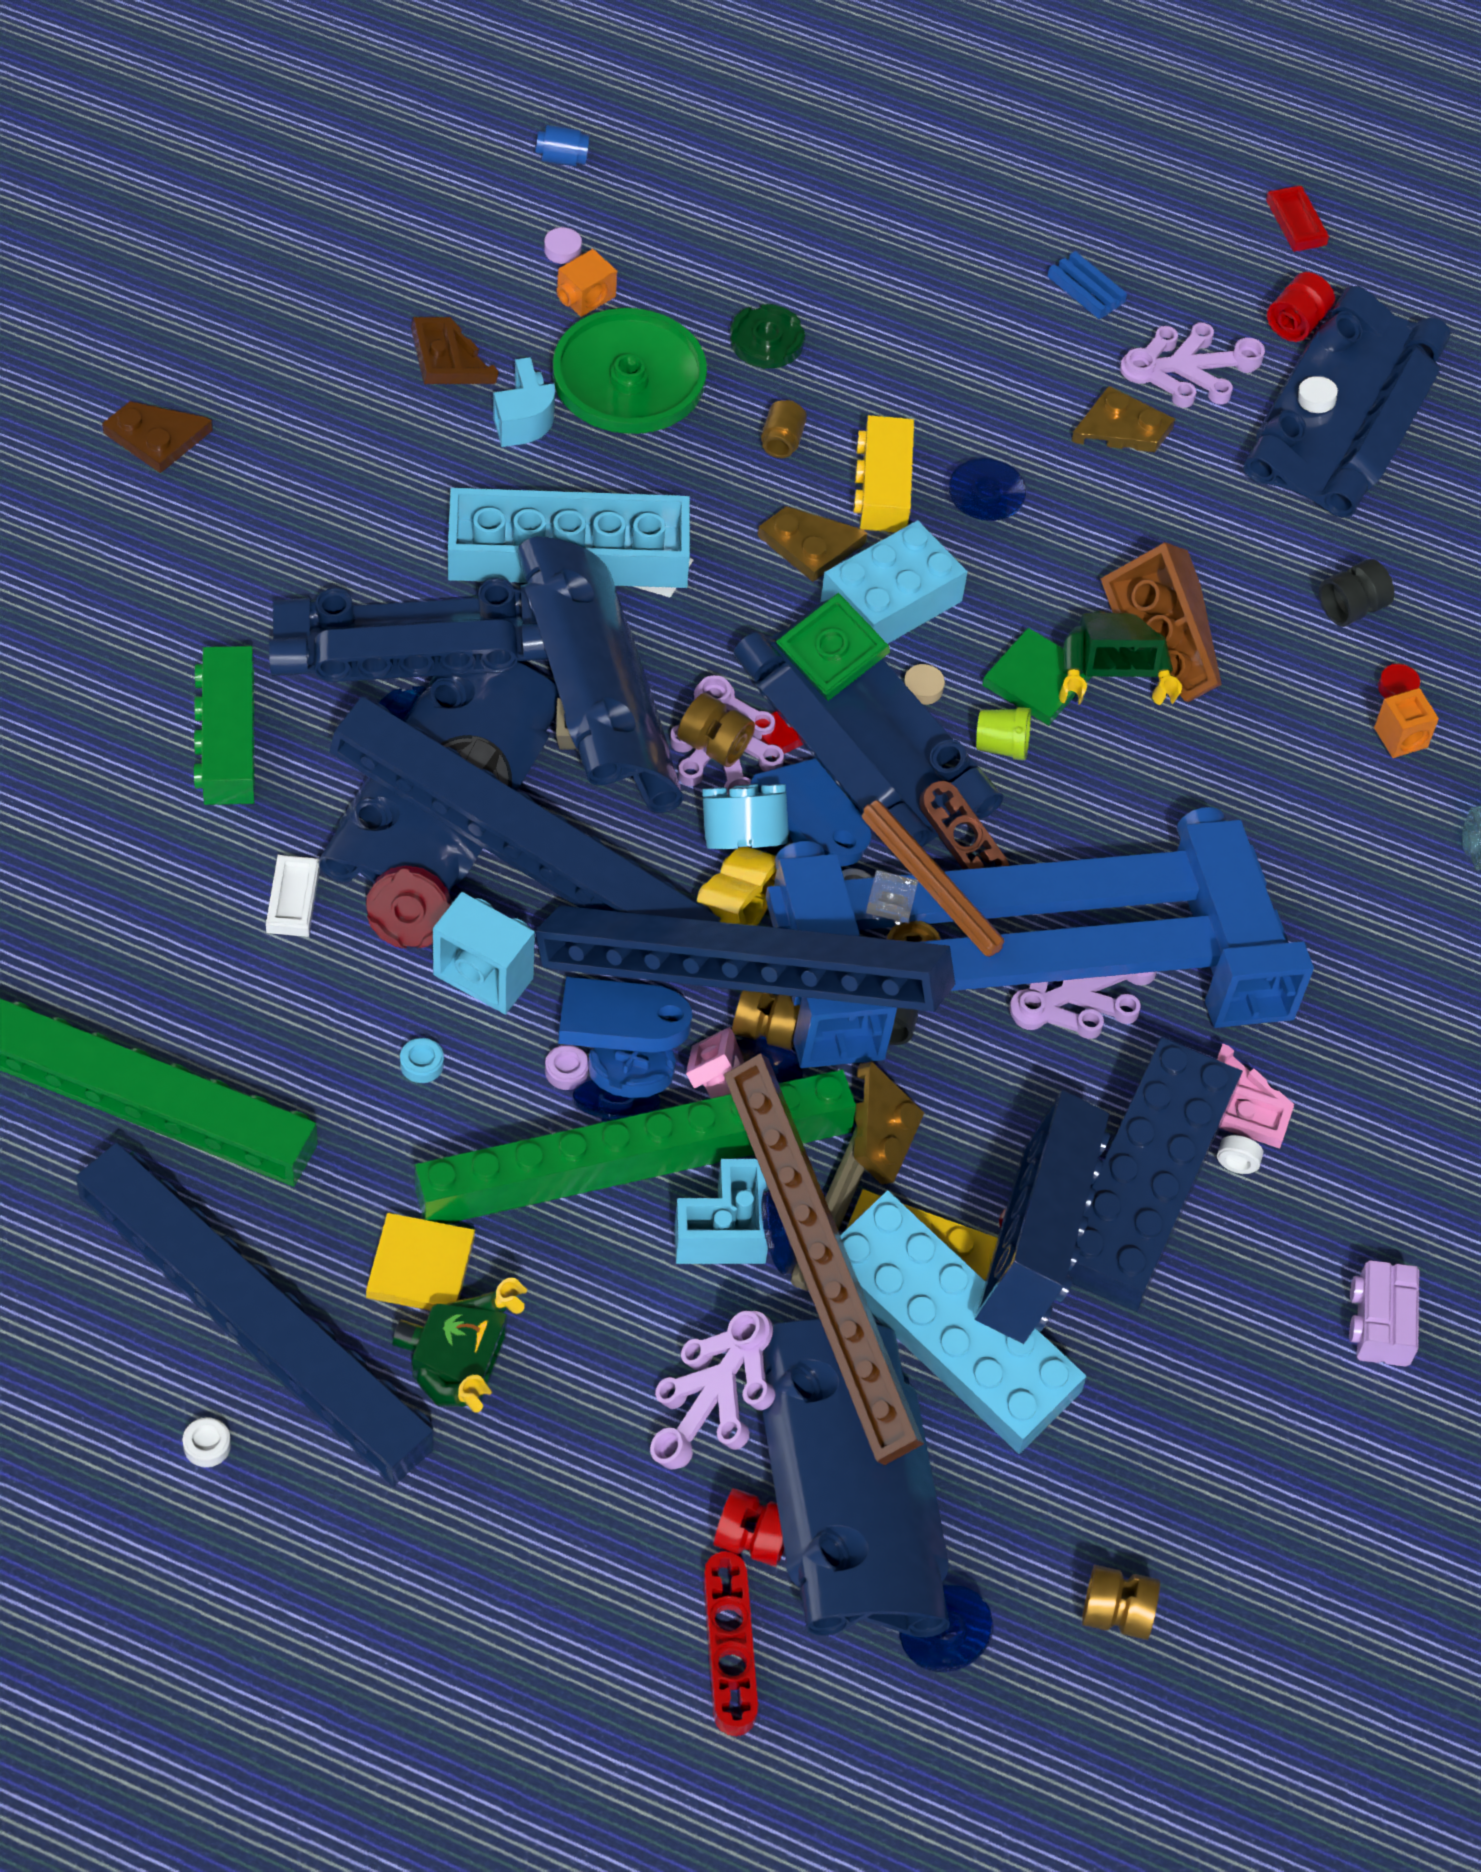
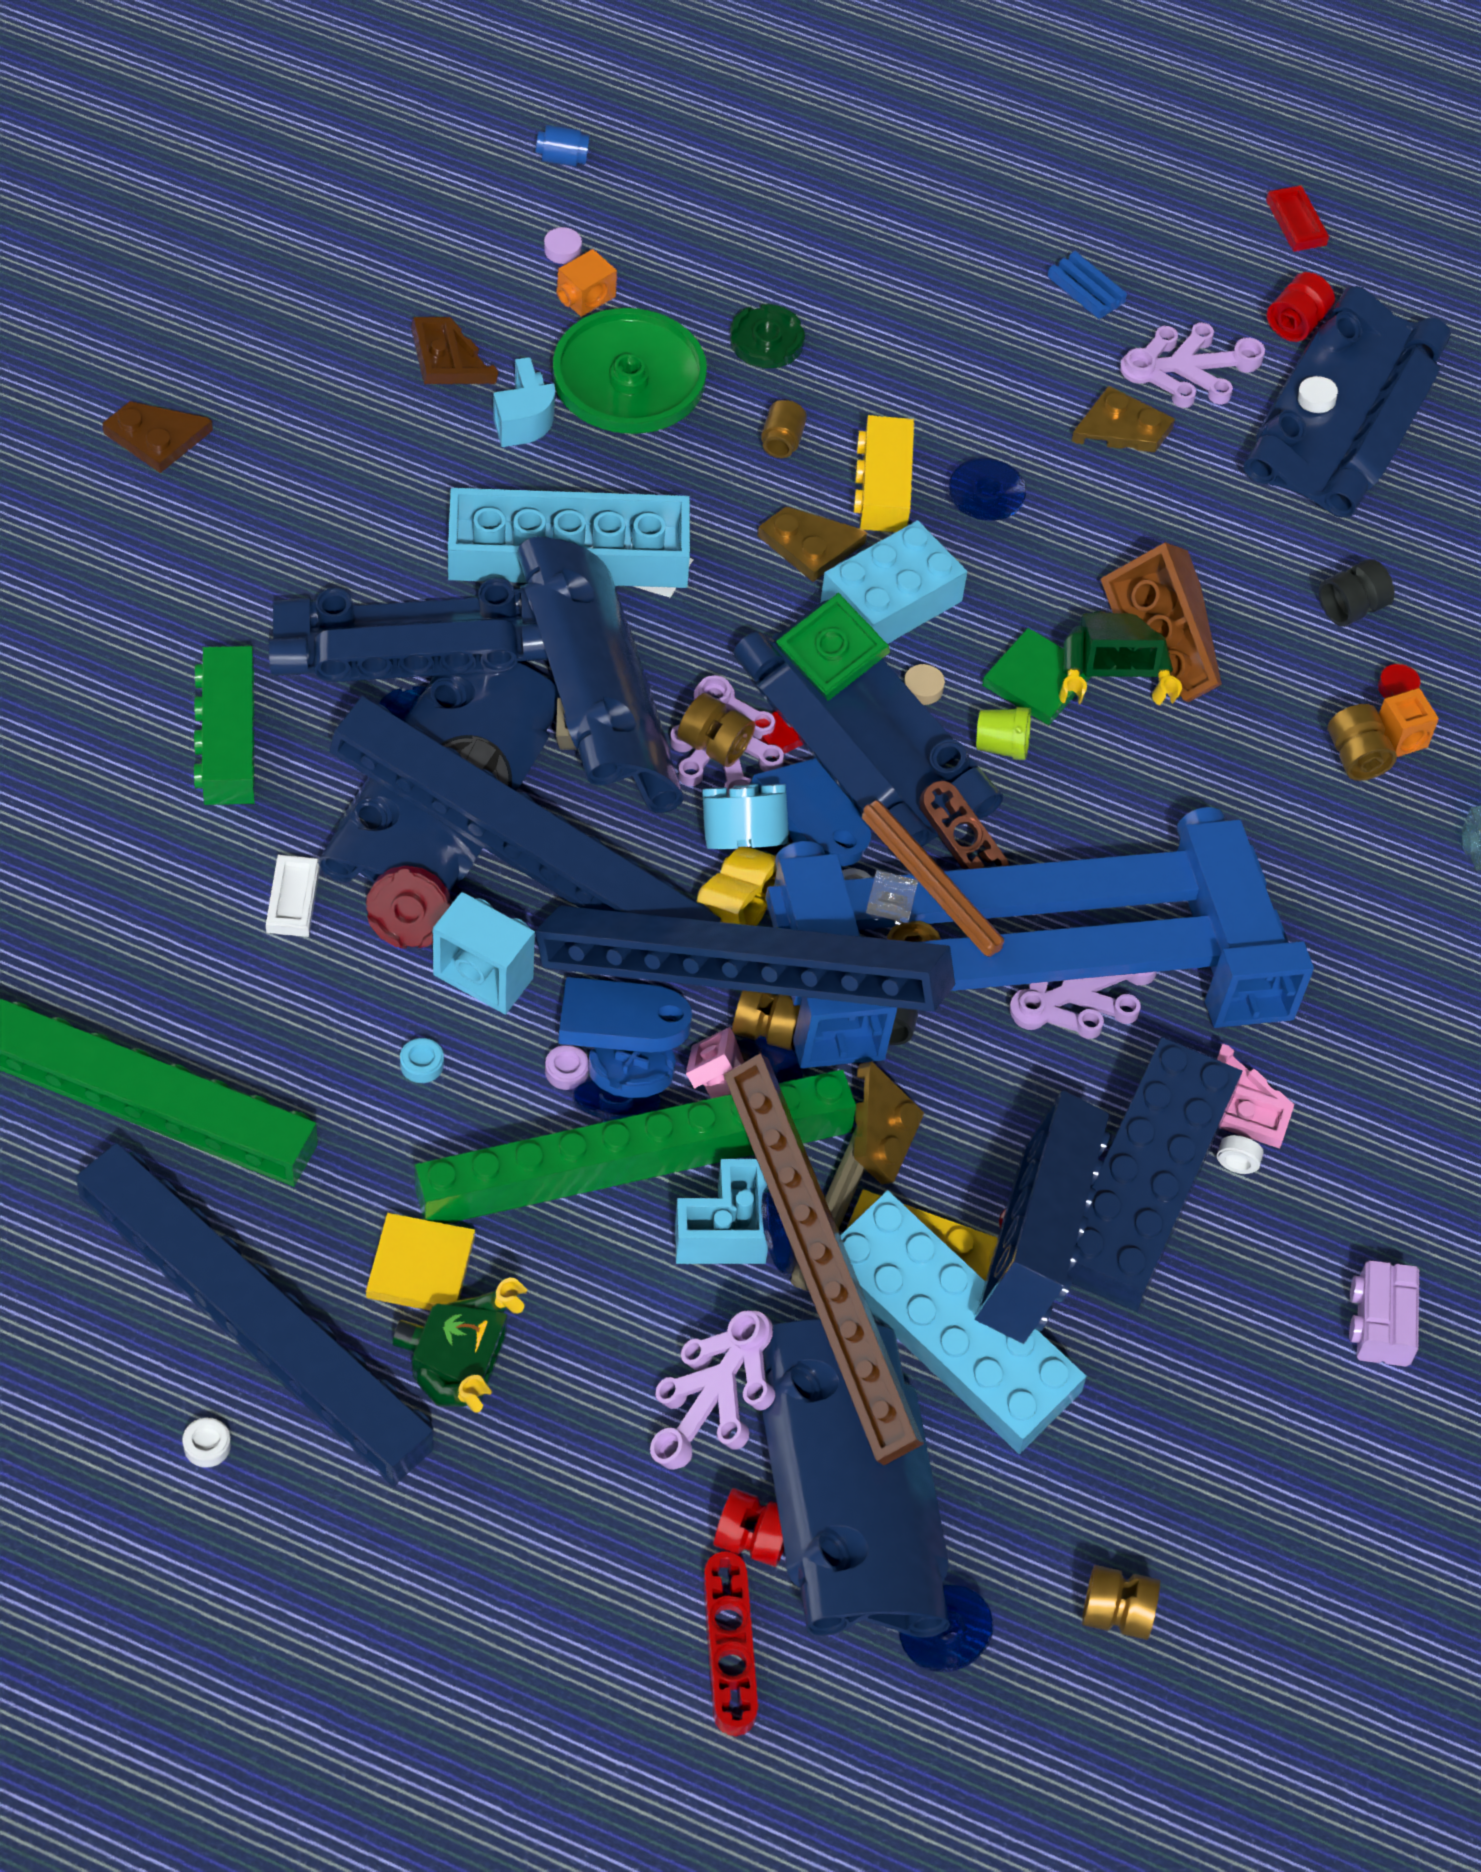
none -> pearl gold wheel [1328,704,1397,781]

